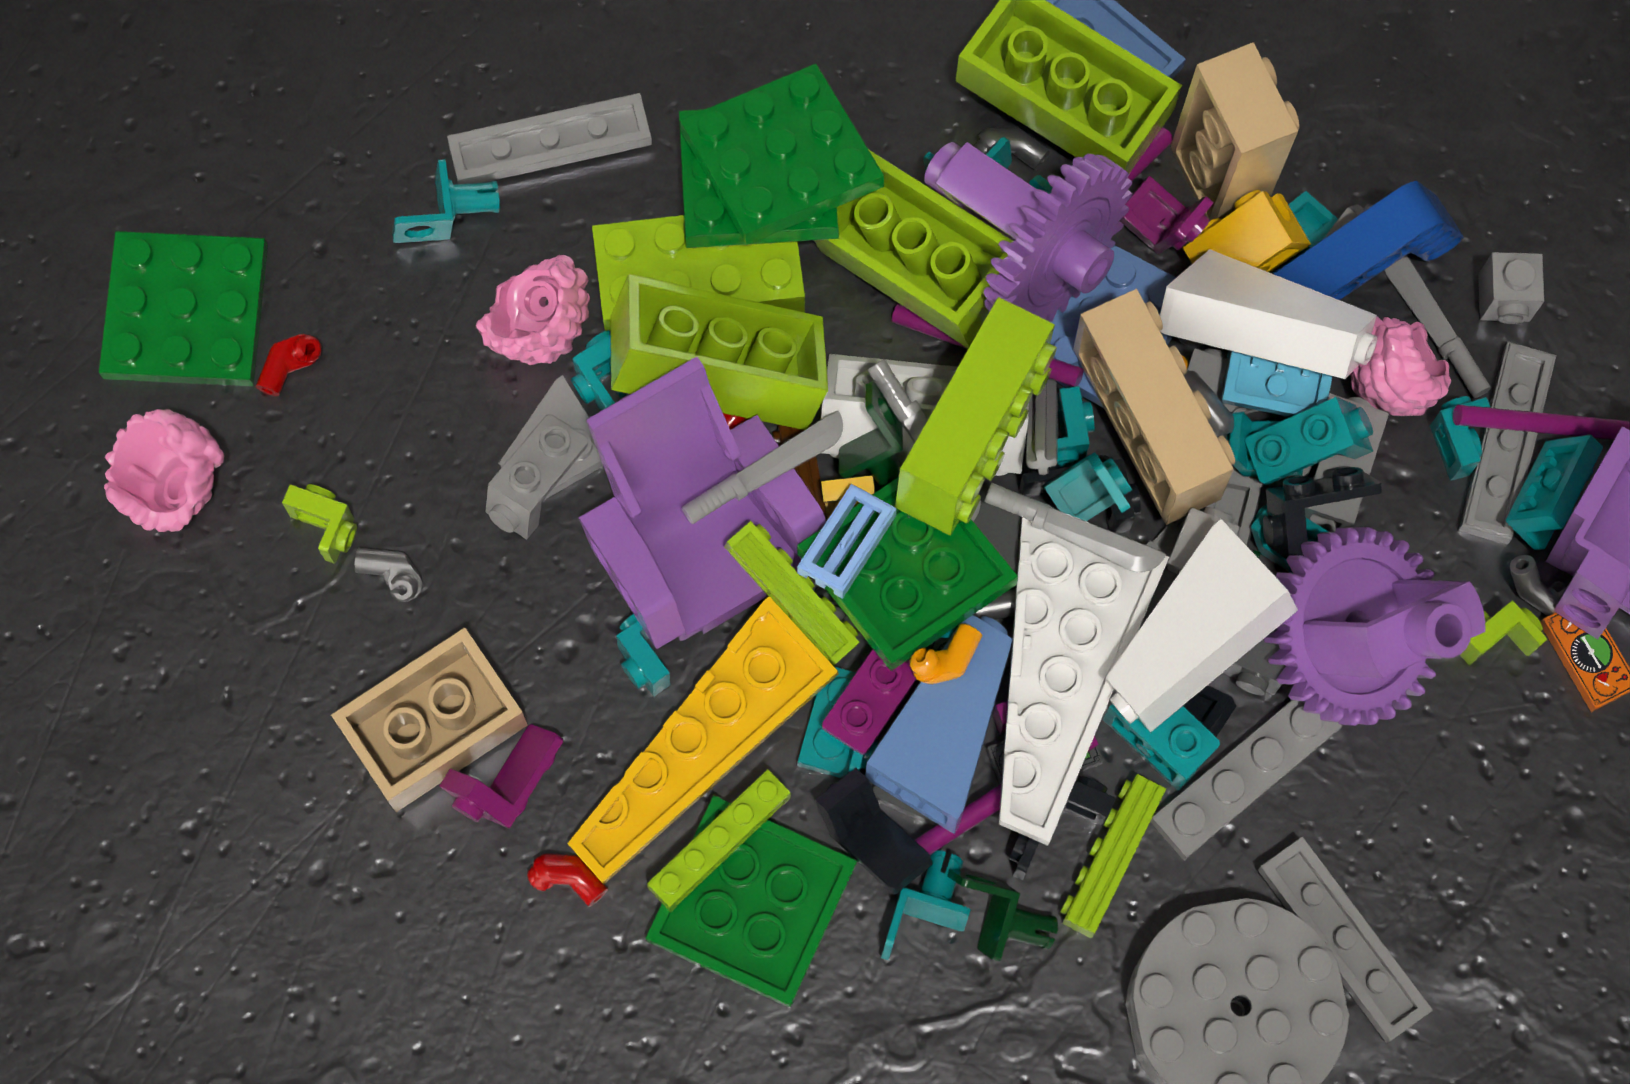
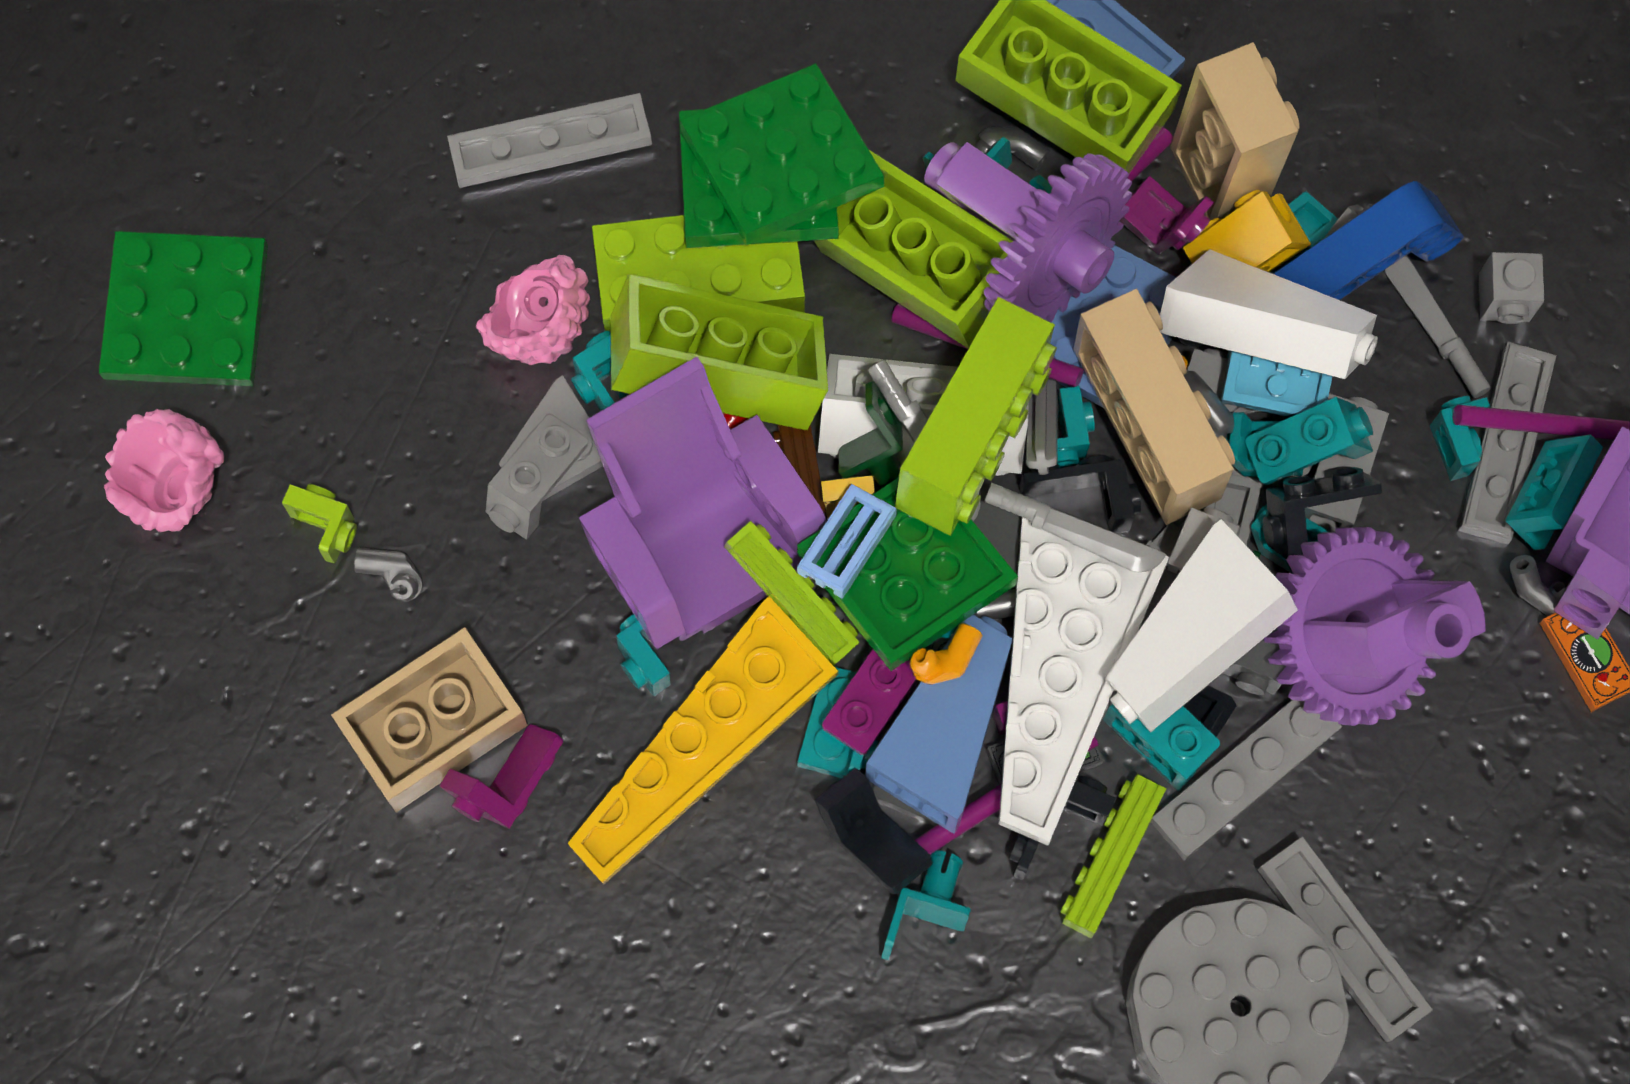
red arm [255,334,322,396] -> none
teal bracket [392,159,500,243] -> none
red arm [527,853,608,907] -> none
green plate [645,795,857,1008] -> none
lime piece [647,769,791,912] -> none
light grey piece [682,411,843,524] -> none
dark green bracket [947,869,1058,961] -> none
teal bracket [1043,452,1132,521] -> none
bright pink hair [1350,316,1451,416] -> none
lime bracket [1460,600,1547,666] -> none

